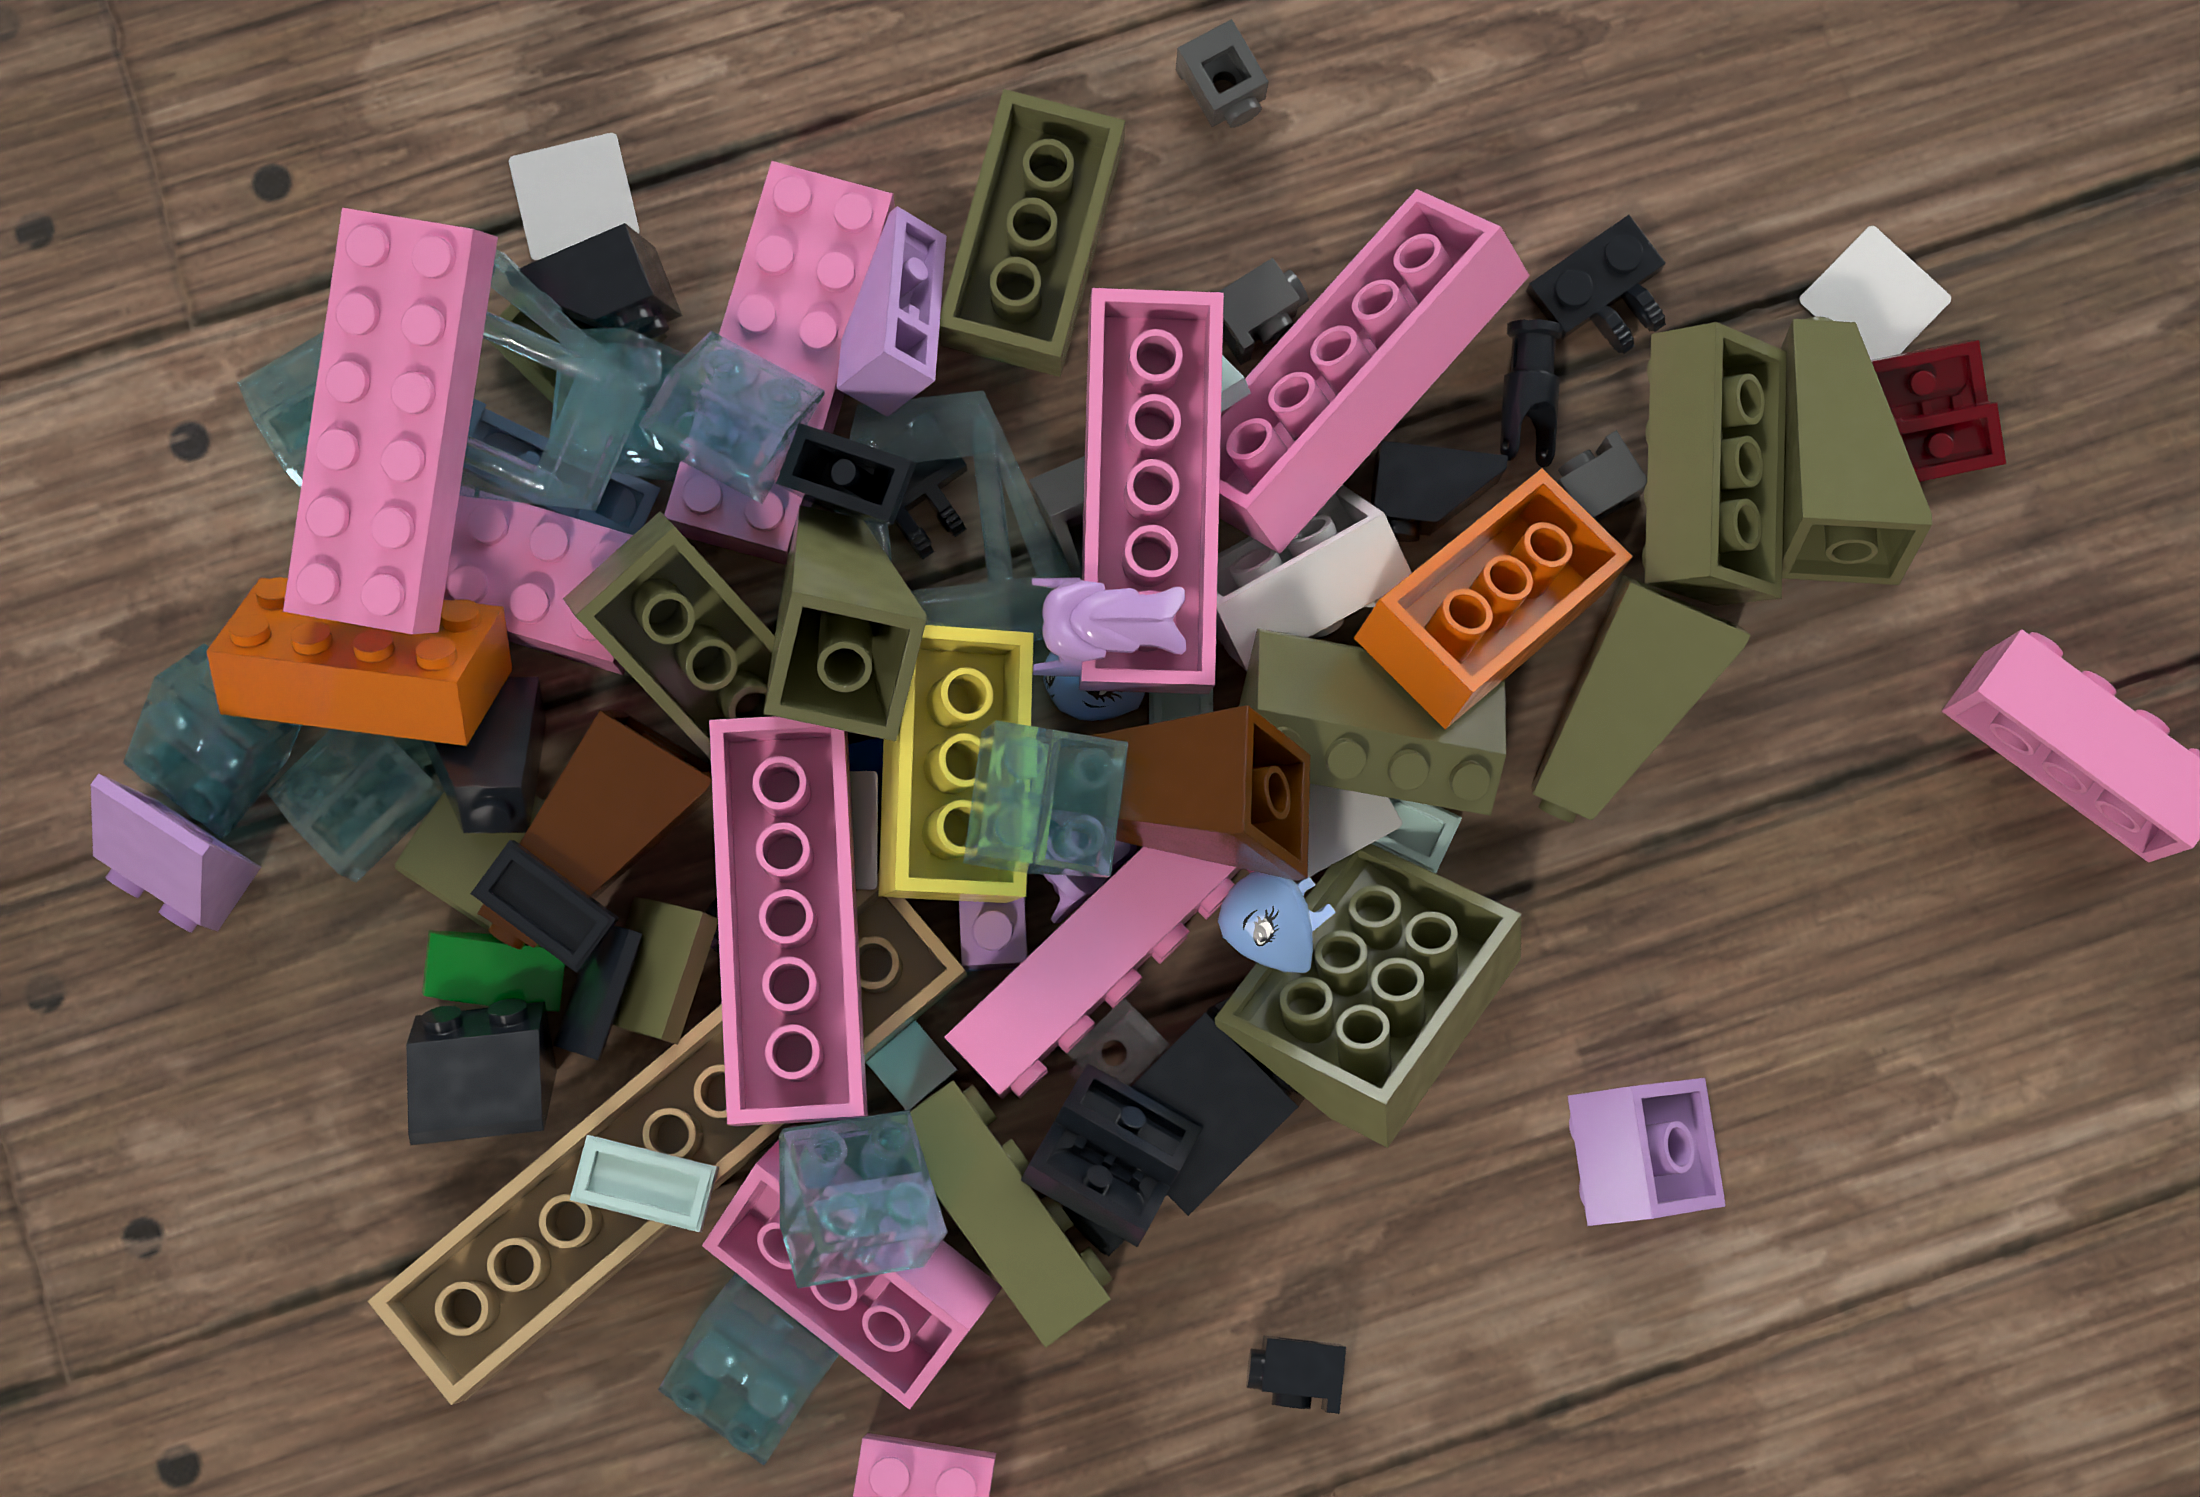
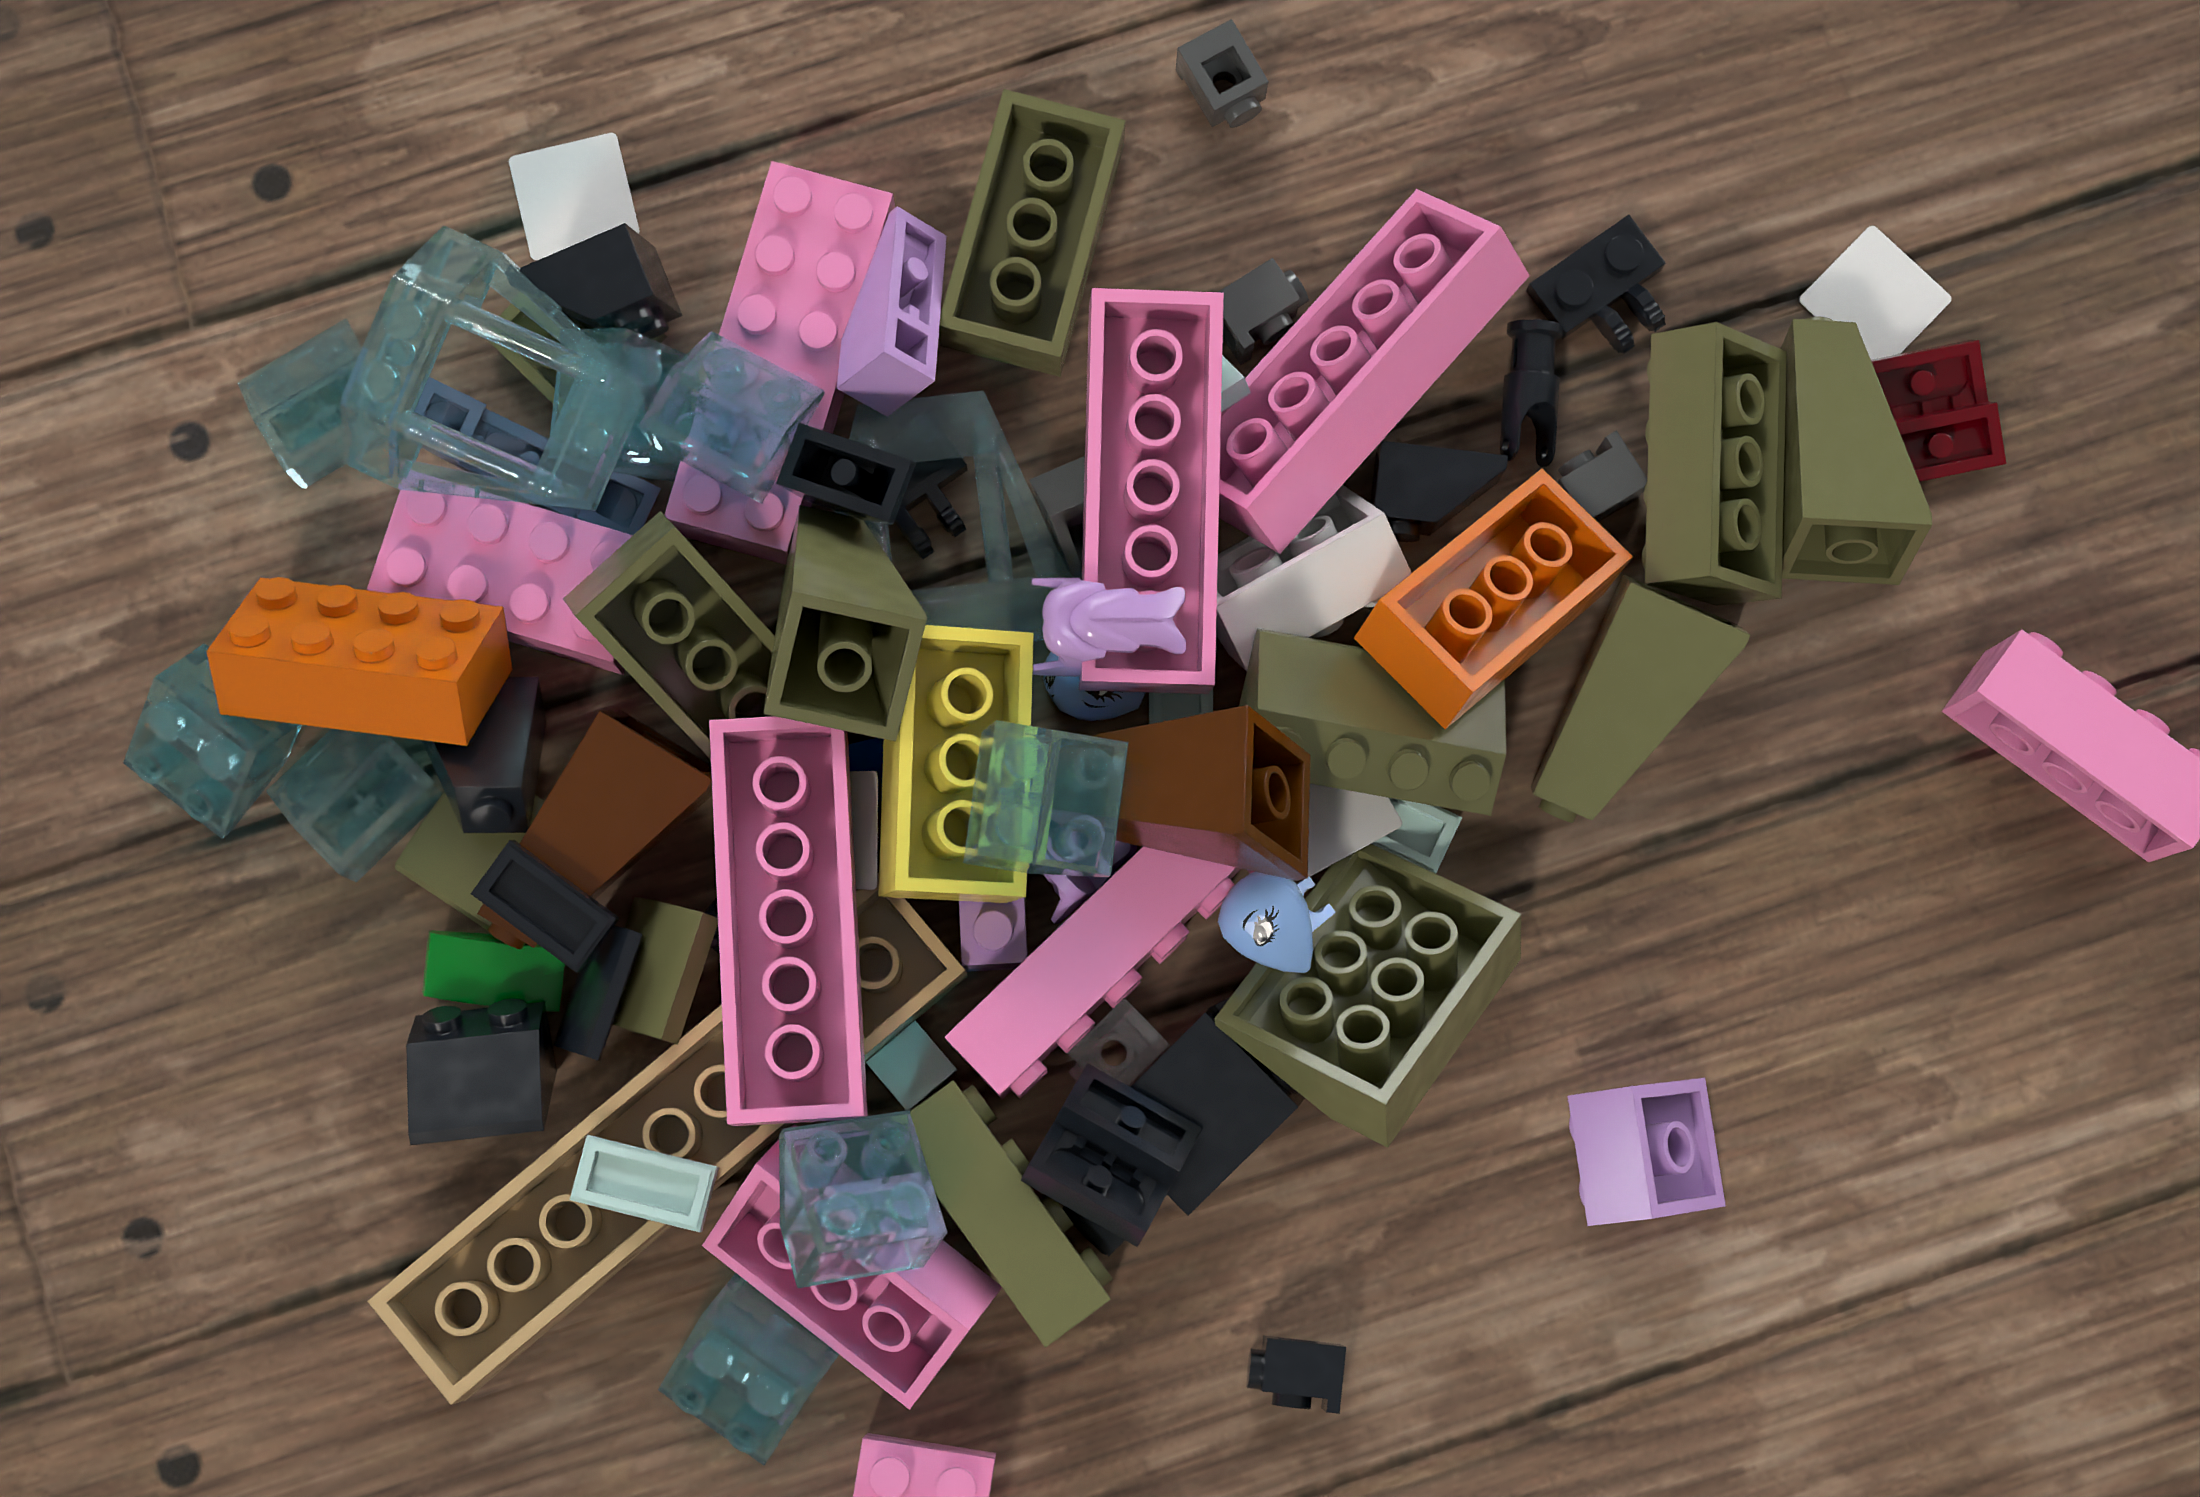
lavender slope [91,773,261,933] -> none
bright pink brick [283,208,498,635] -> none

